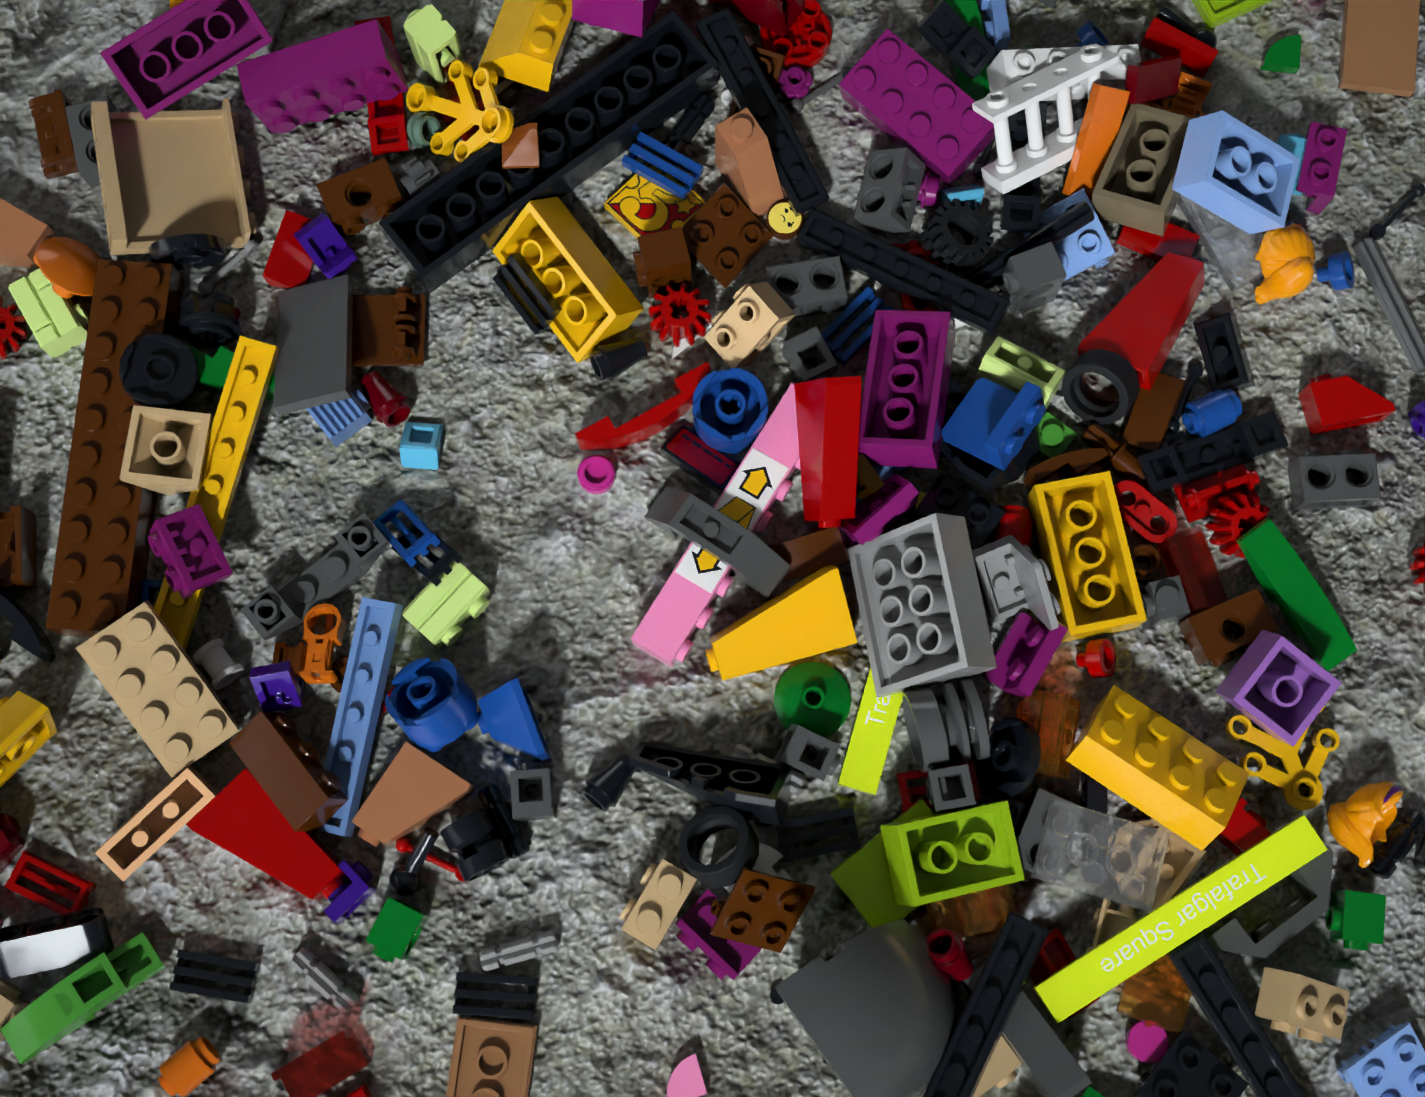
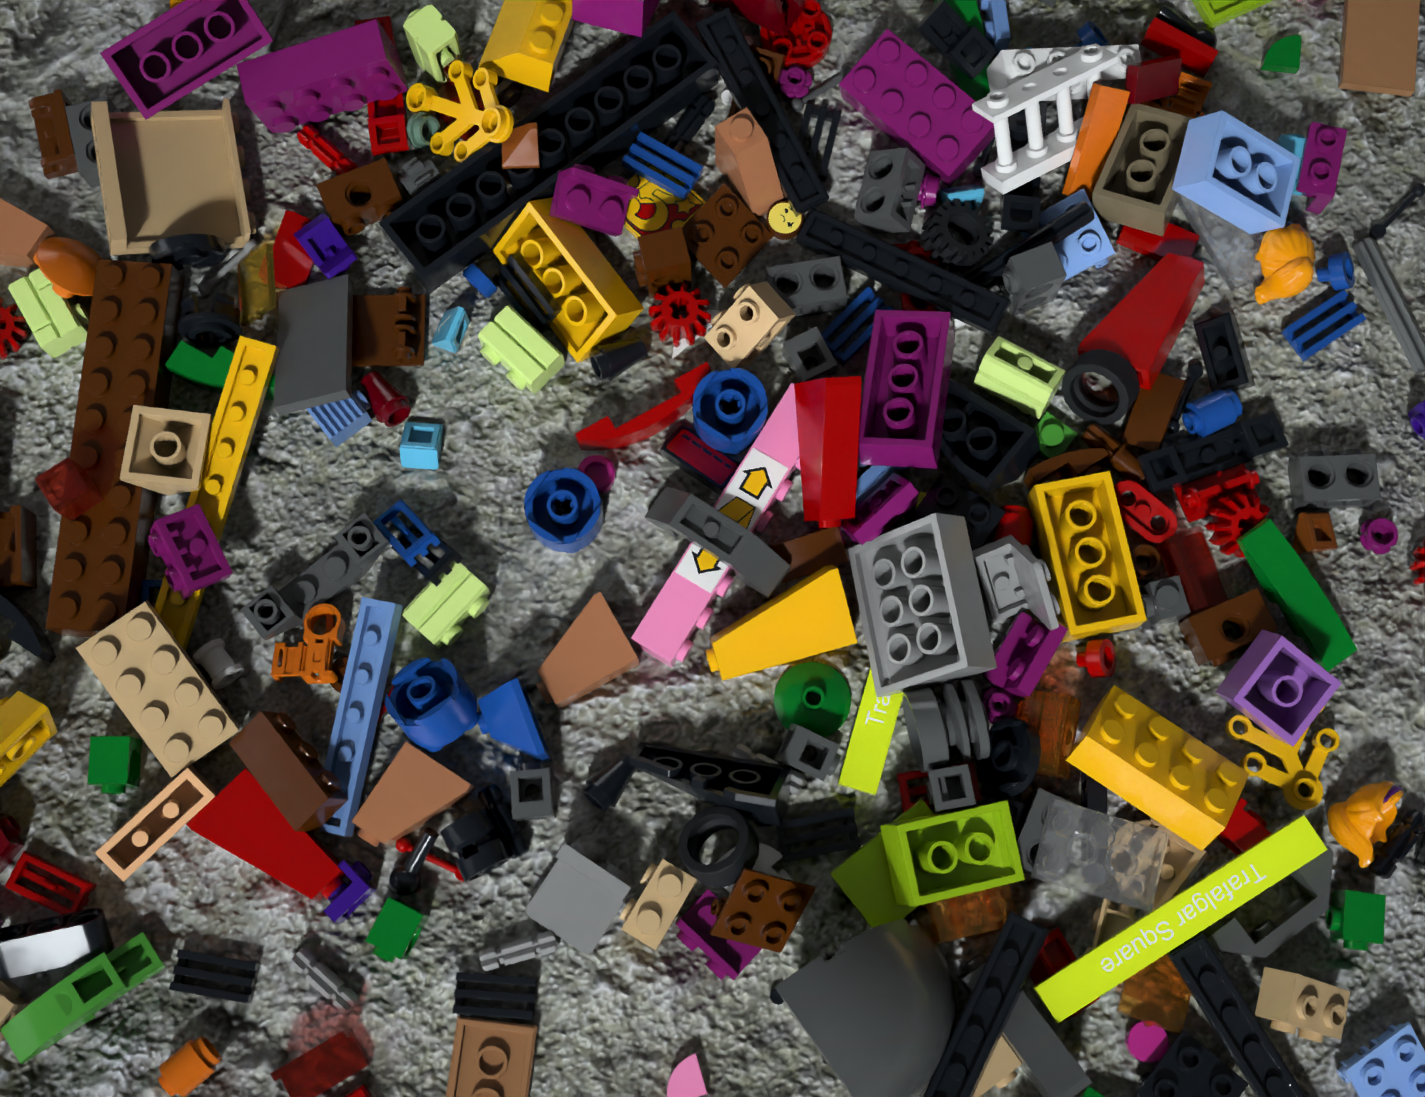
black tile [119,333,198,409] -> none
dark purple bracket [249,661,305,712] -> none
dark brown tile [856,453,885,500] -> none
dark red cone [925,928,973,981] -> none
blue bracket [941,378,1046,471] -> none
red slope [1298,374,1396,436] -> none
none -> clear red panel [35,457,104,520]
none -> green brick [87,736,142,794]
none -> clear yellow piece [237,244,276,326]
none -> red axle [297,124,358,175]
none -> medium azure slope [432,306,470,353]
none -> blue tile [462,263,498,298]
none -> yellowish green brick [478,305,565,394]
none -> blue brick [524,468,604,553]
none -> light grey bracket [526,842,633,954]
none -> nougat slope [536,592,640,710]
none -> magenta bracket [549,164,639,237]
none -> black tile [798,103,842,182]
none -> magenta plate [982,687,1017,724]
none -> blue tile [1281,290,1367,362]
none -> dark orange slope [1292,512,1337,555]
none -> magenta plate [1360,517,1398,555]

